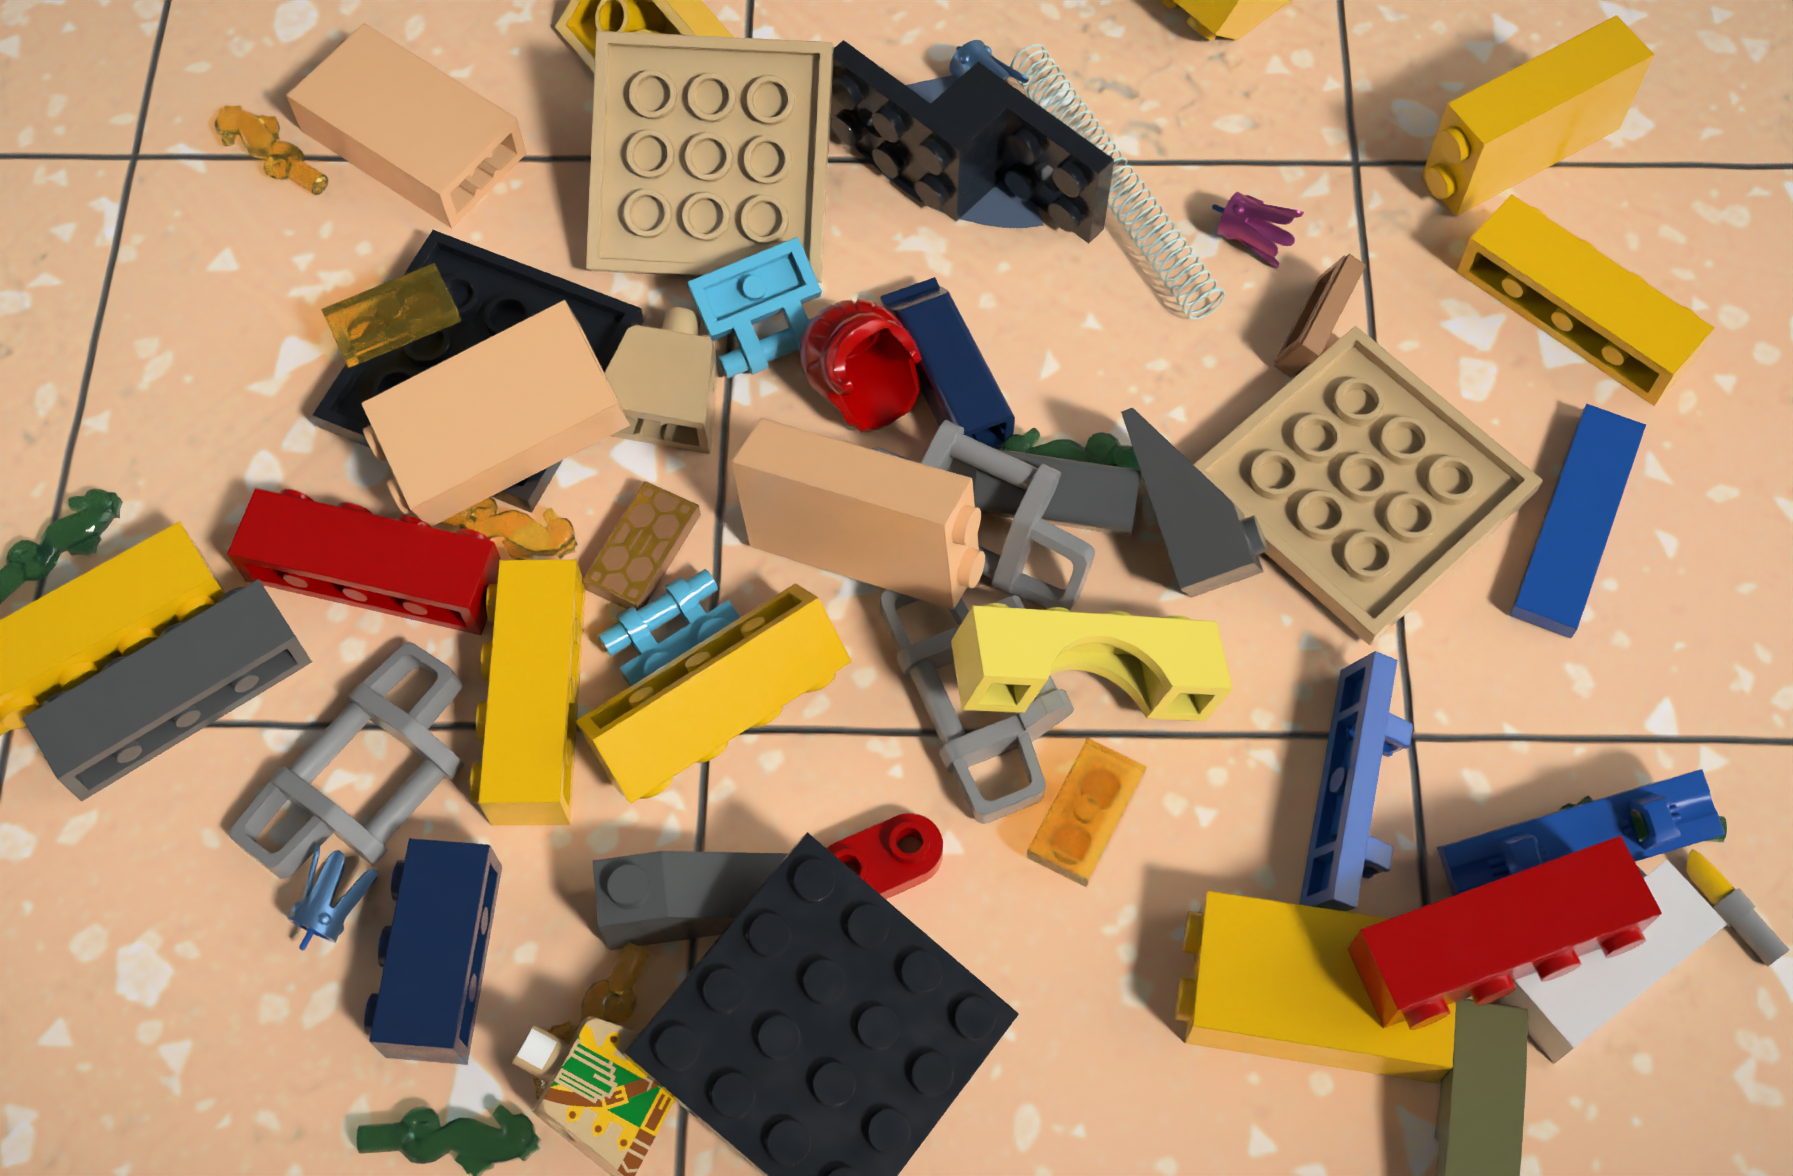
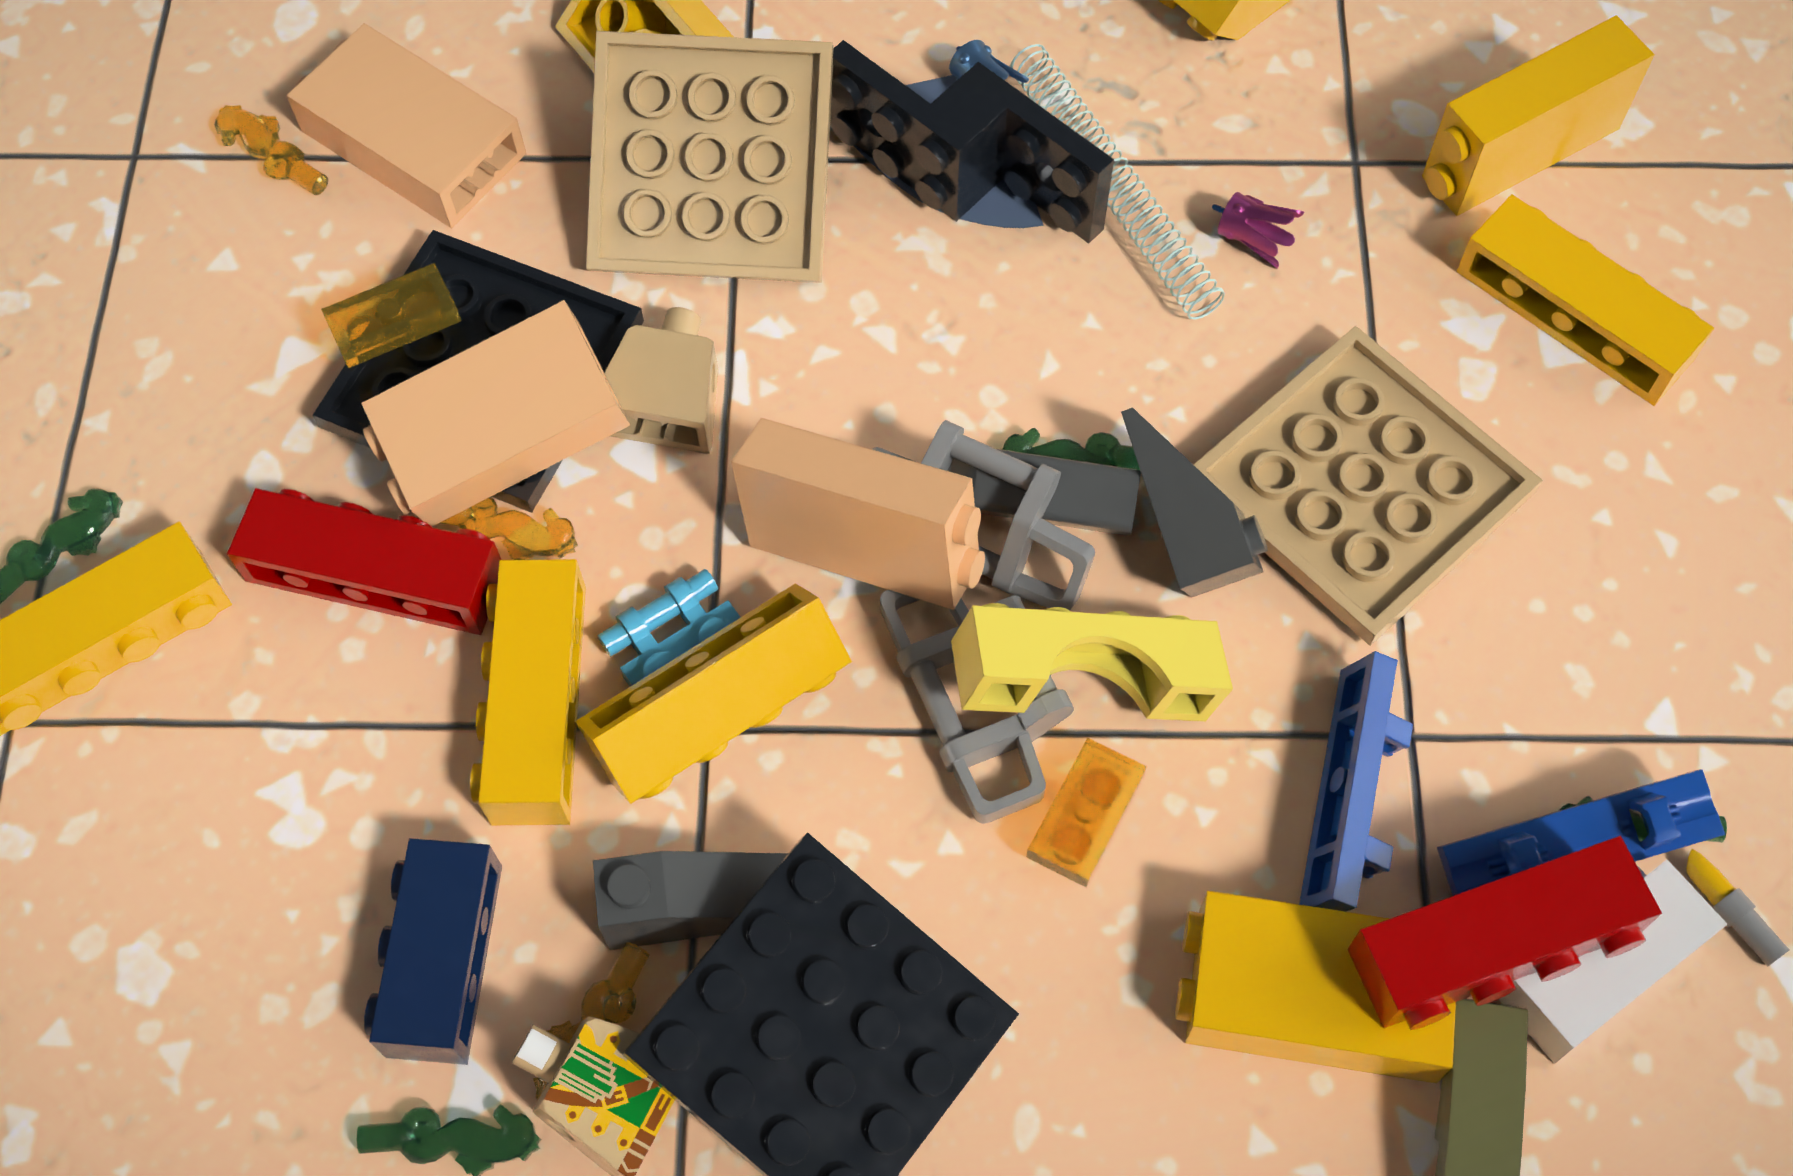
dark grey brick [23,579,312,802] -> none
light grey bar [229,642,464,879] -> none
flat silver piece [287,844,378,951] -> none
medium nougat tile [582,481,701,610] -> none
medium azure plate [687,237,822,379] -> none
red hair [800,299,922,433] -> none
red plate [827,813,943,899] -> none
dark blue piece [880,277,1015,449] -> none
medium nougat tile [1274,253,1366,378] -> none
blue tile [1509,403,1646,639] -> none

